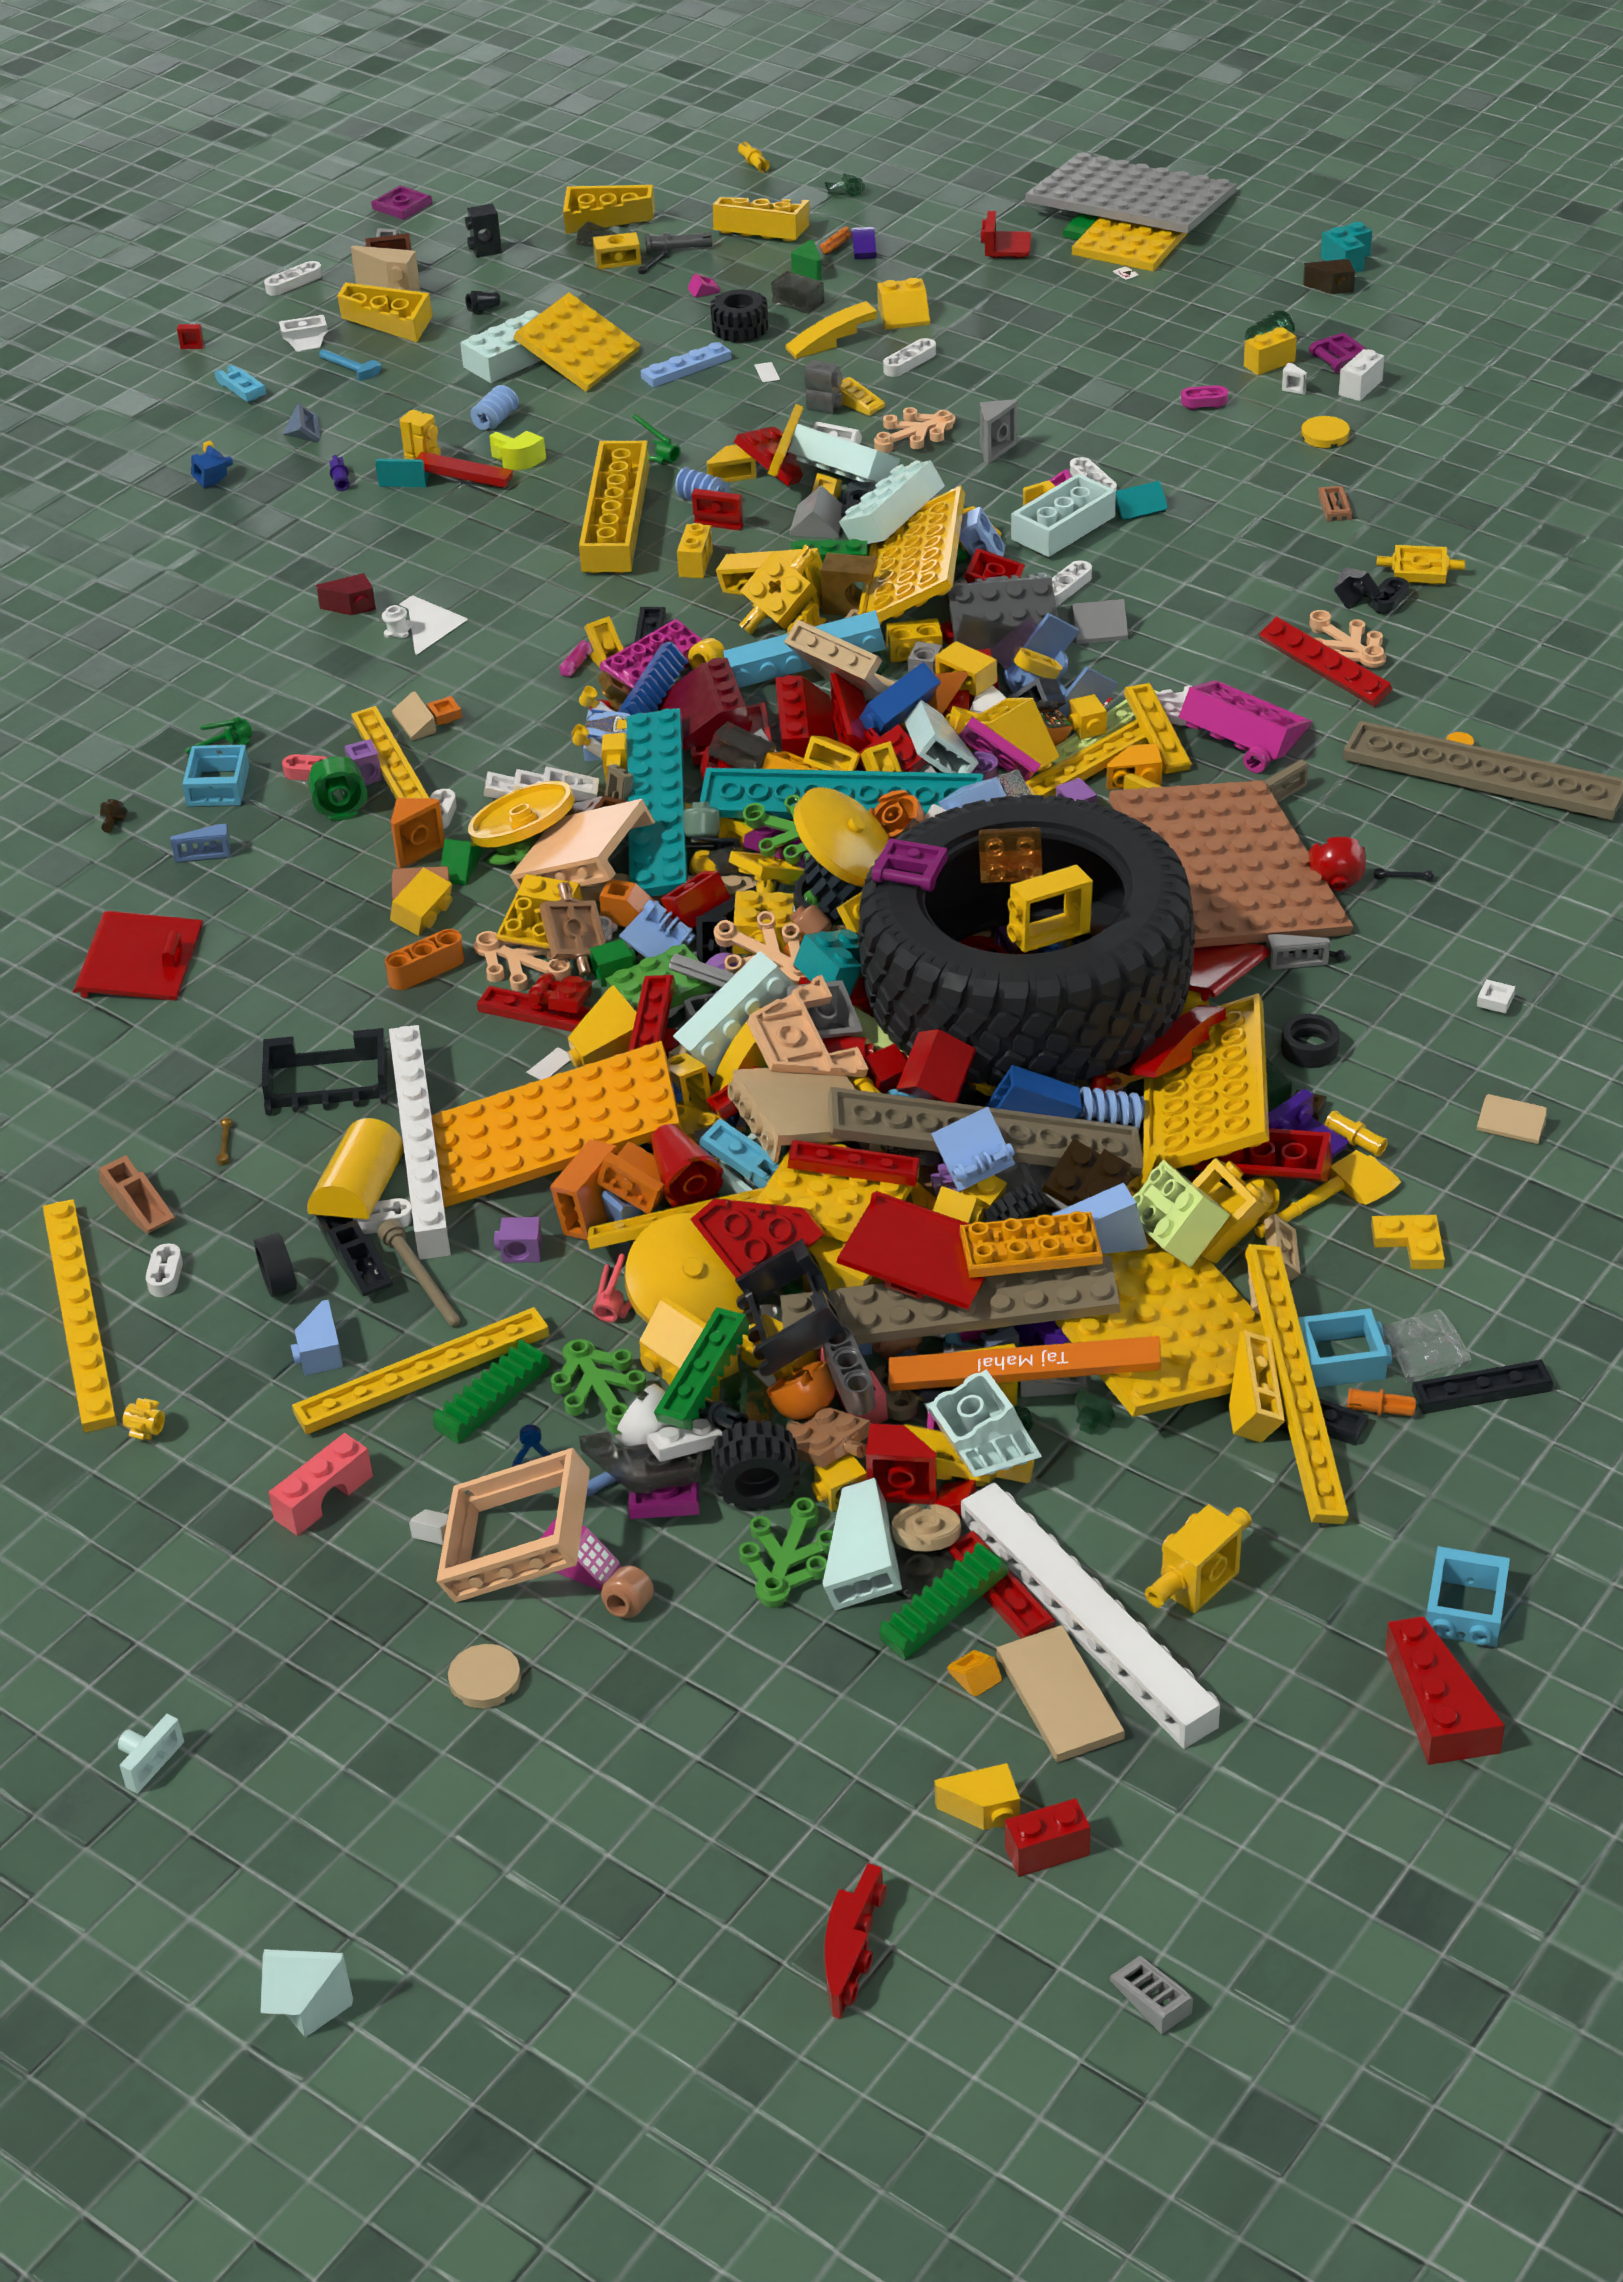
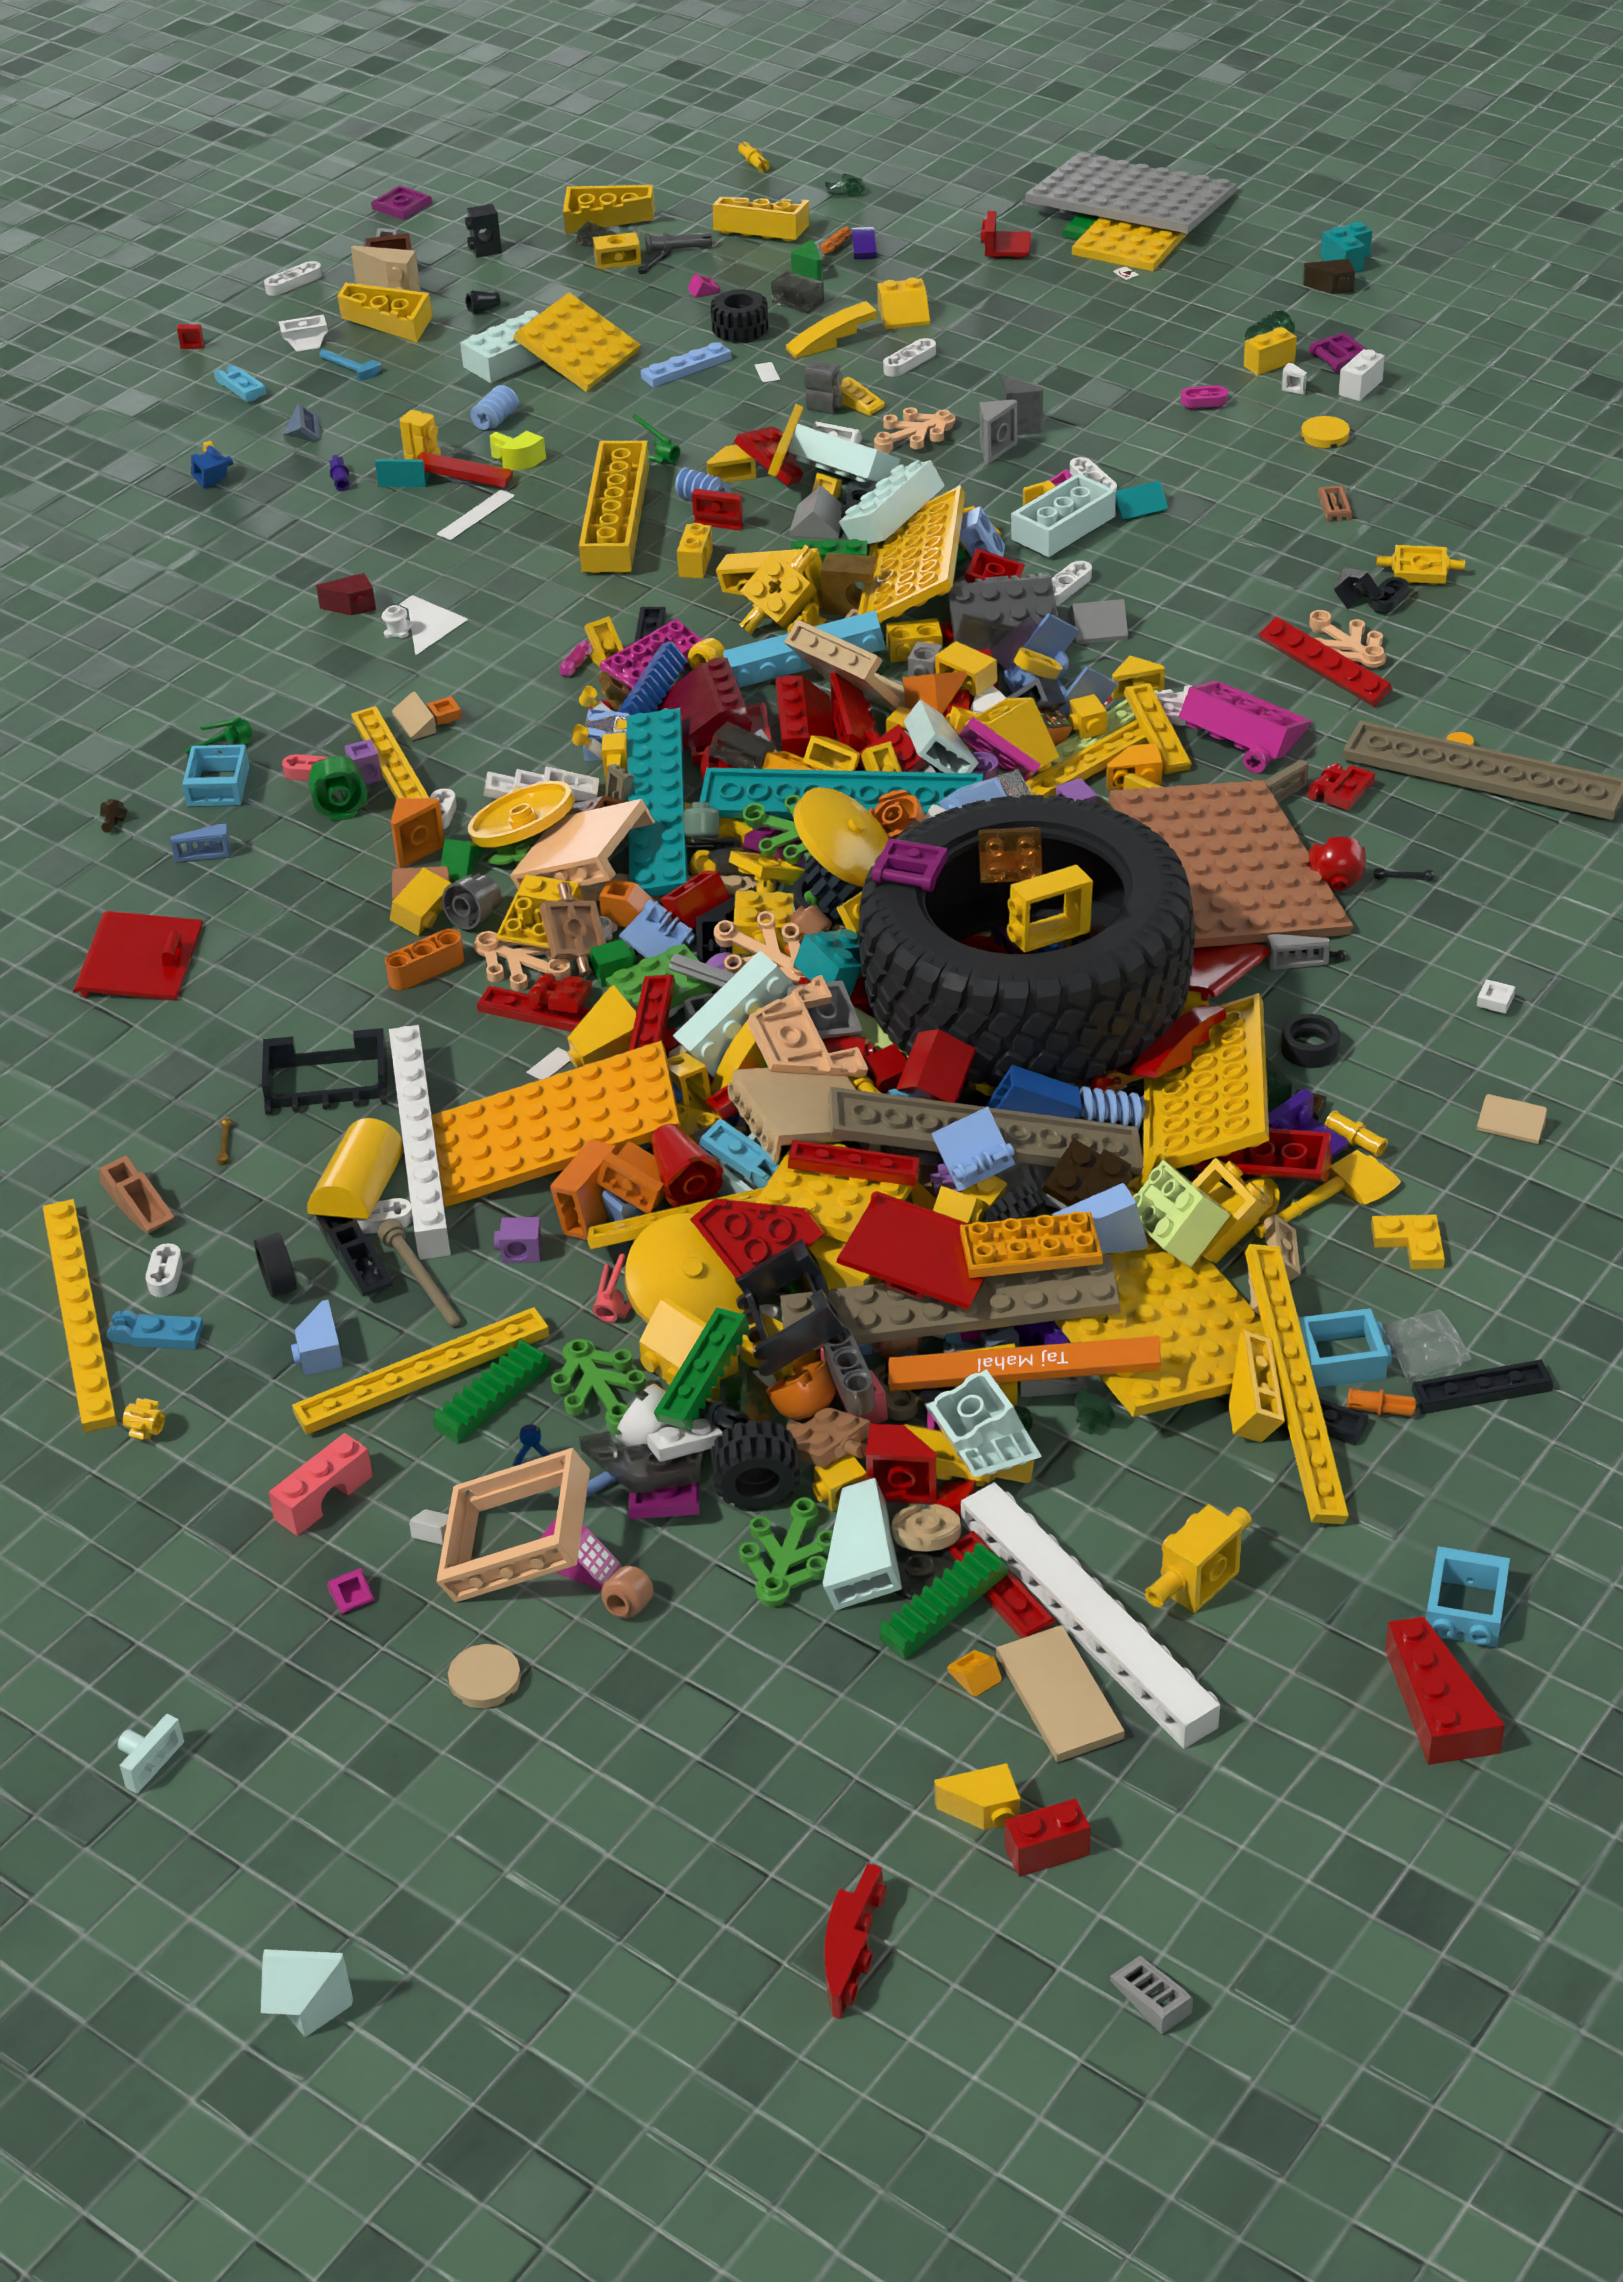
blue slope [859,662,941,736] -> none
none -> dark azure hinge [106,1310,204,1350]
none -> dark pink slope [327,1568,374,1614]
none -> white sticker [437,490,515,540]
none -> dark grey piece [442,873,501,930]
none -> flat silver slope [1002,375,1043,435]
none -> yellow slope [1112,655,1165,699]
none -> red plate [1307,763,1375,810]

